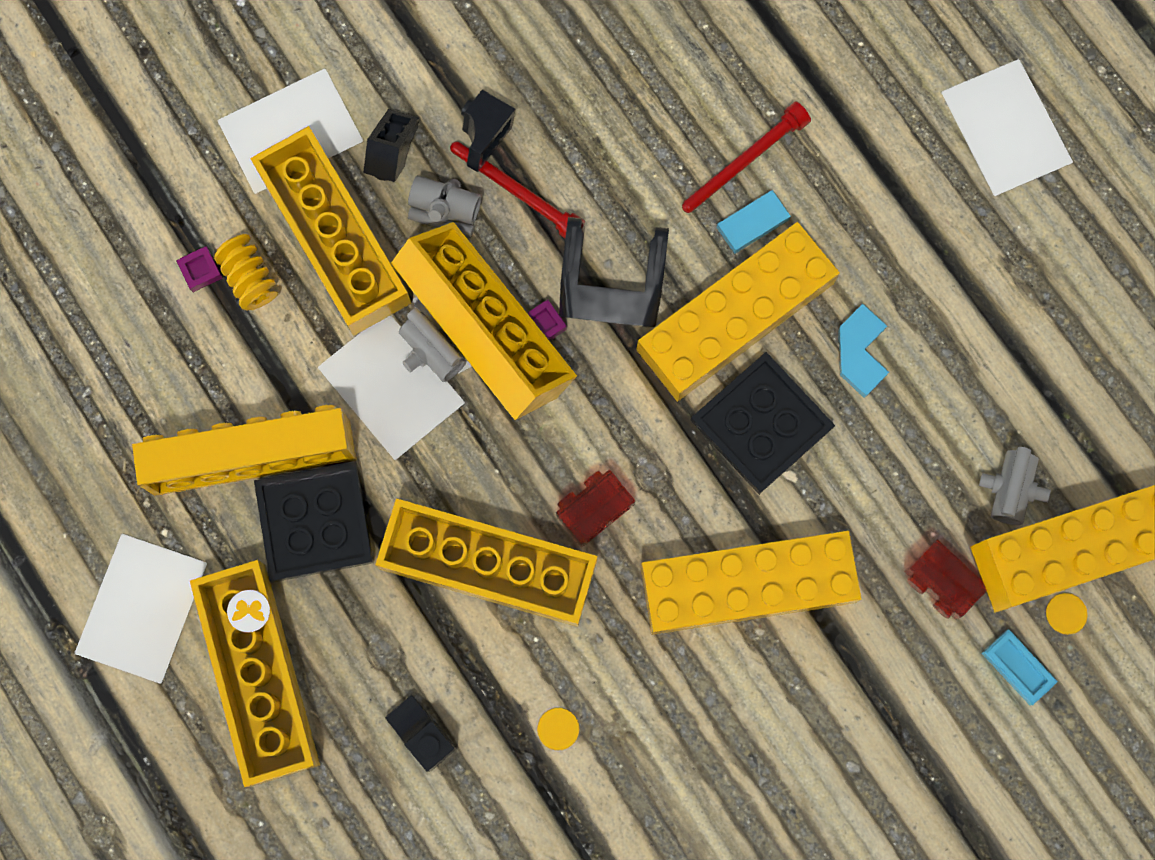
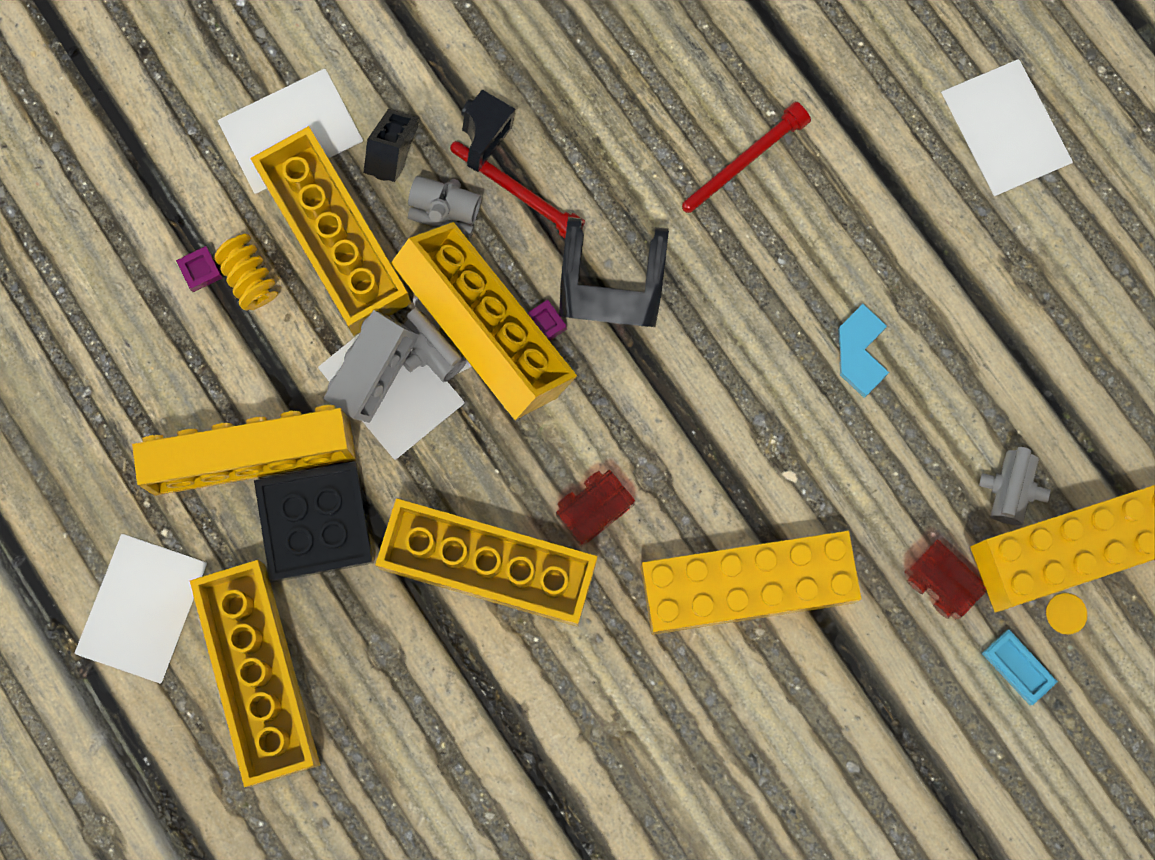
white sticker [227,590,270,632] -> none
black arch [385,695,457,772] -> none
yellow sticker [537,708,579,750] -> none
yellow brick [636,221,840,402] -> none
black plate [690,352,835,495] -> none
medium azure tile [716,190,791,254] -> none
none -> light grey brick [323,310,419,423]

